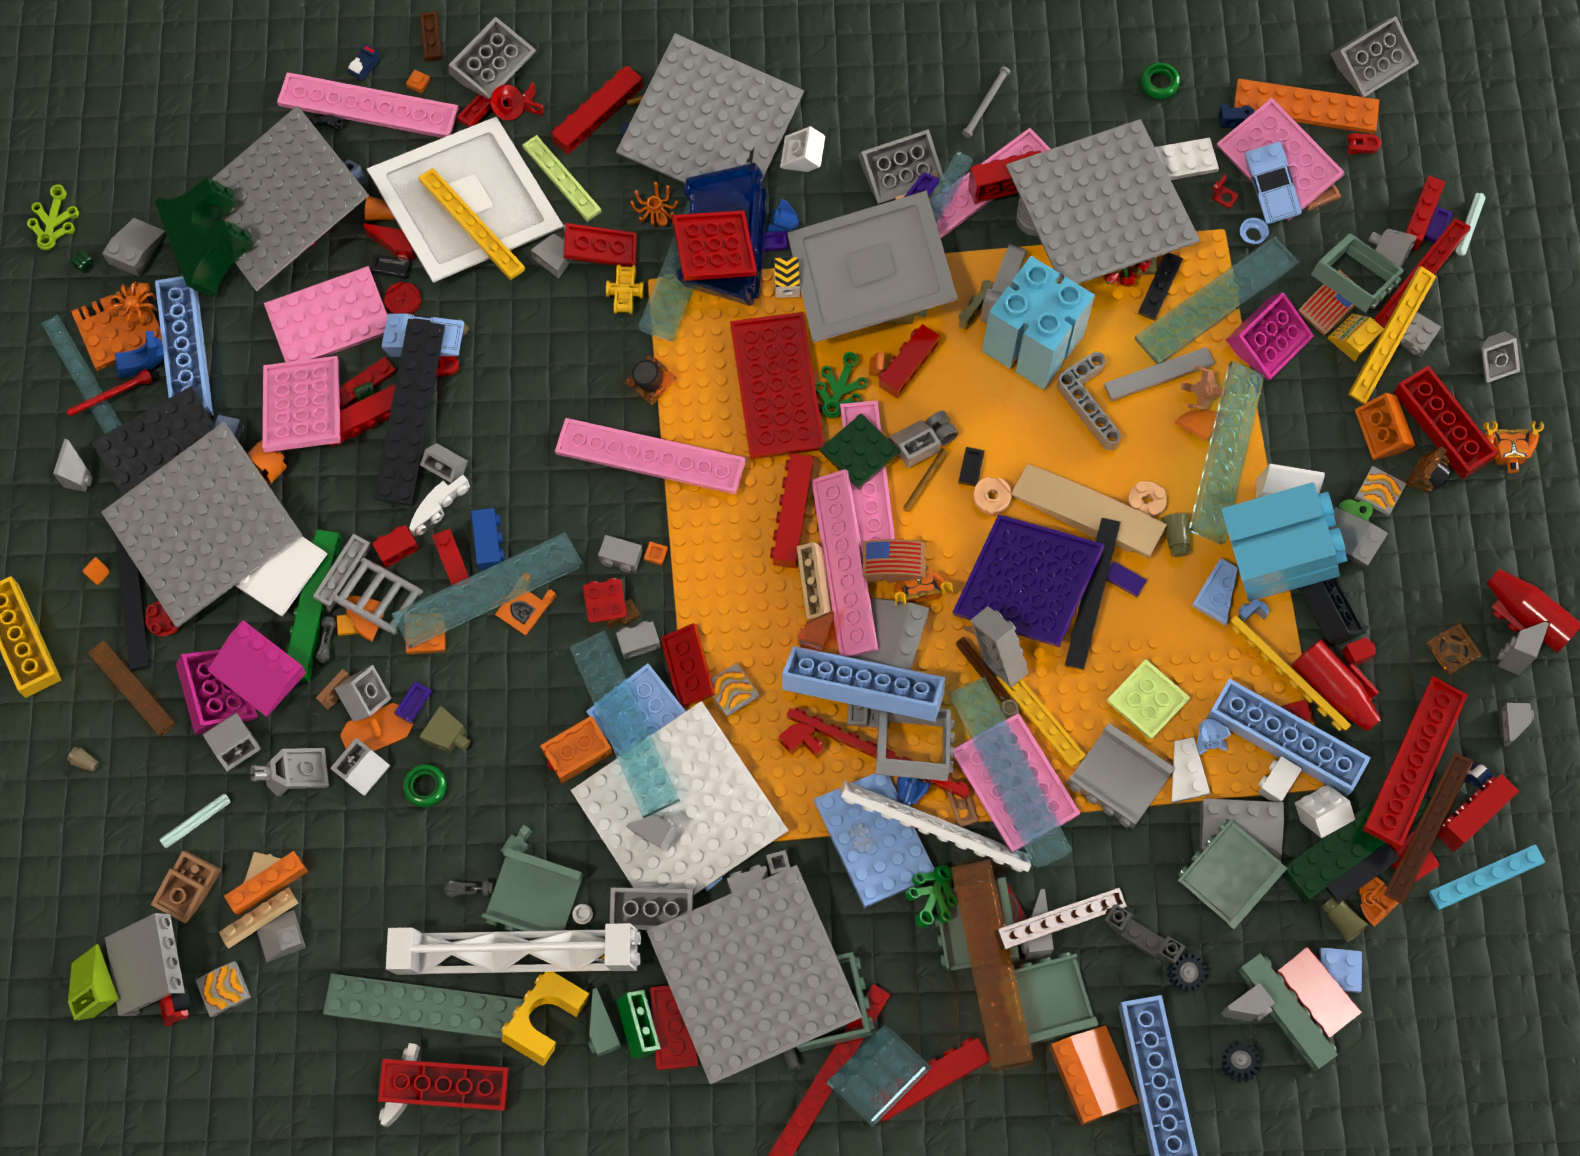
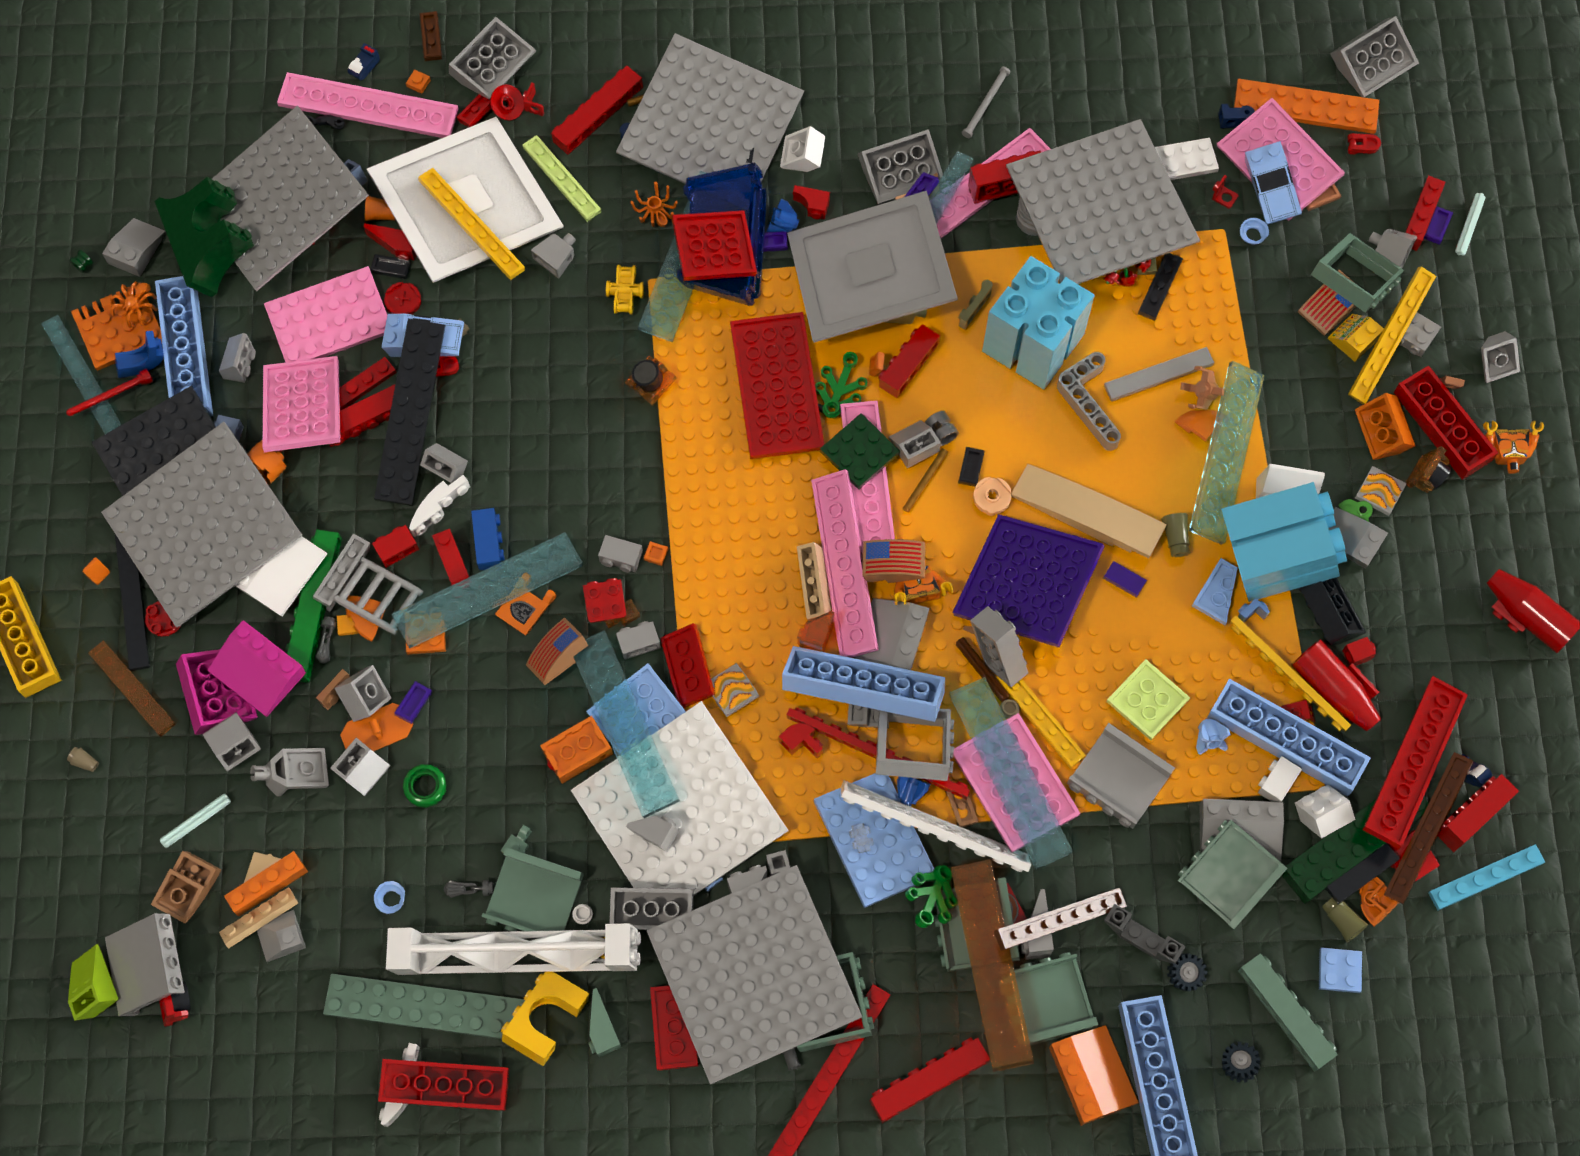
lime plant [27,185,79,250] -> none
light grey slope [53,439,92,492] -> none
slope [195,961,251,1017] -> none
dark green tile [352,381,375,402] -> none
olive torso [419,706,470,753] -> none
bright pink plate [555,418,746,495] -> none
red tile [563,223,637,267] -> none
green brick [616,990,660,1060] -> none
red brick [770,453,813,569] -> none
piece [775,257,800,298] -> none
clear light blue slope [826,1024,931,1127] -> none
light grey beam [980,244,1027,323] -> none
black tile [1065,518,1121,670] -> none
light nougat plate [1128,481,1167,518] -> none
clear light blue plate [1135,236,1299,364] -> none
green wheel [1141,62,1180,100] -> none
white wing [1171,737,1210,804] -> none
light grey slope [1220,983,1275,1022] -> none
dark pink slope [1226,292,1314,380] -> none
tile [1276,947,1362,1038] -> none
red plate [1374,218,1471,328] -> none
clear orange piece [1426,623,1482,676] -> none
light grey slope [1497,622,1549,675] -> none
light grey slope [1501,703,1534,746] -> none
none -> light grey slope [219,333,256,383]
none -> light blue piece [374,881,405,914]
none -> medium nougat slope [526,618,589,685]
none -> red arch [793,185,830,219]
none -> nougat tile [1439,376,1465,389]

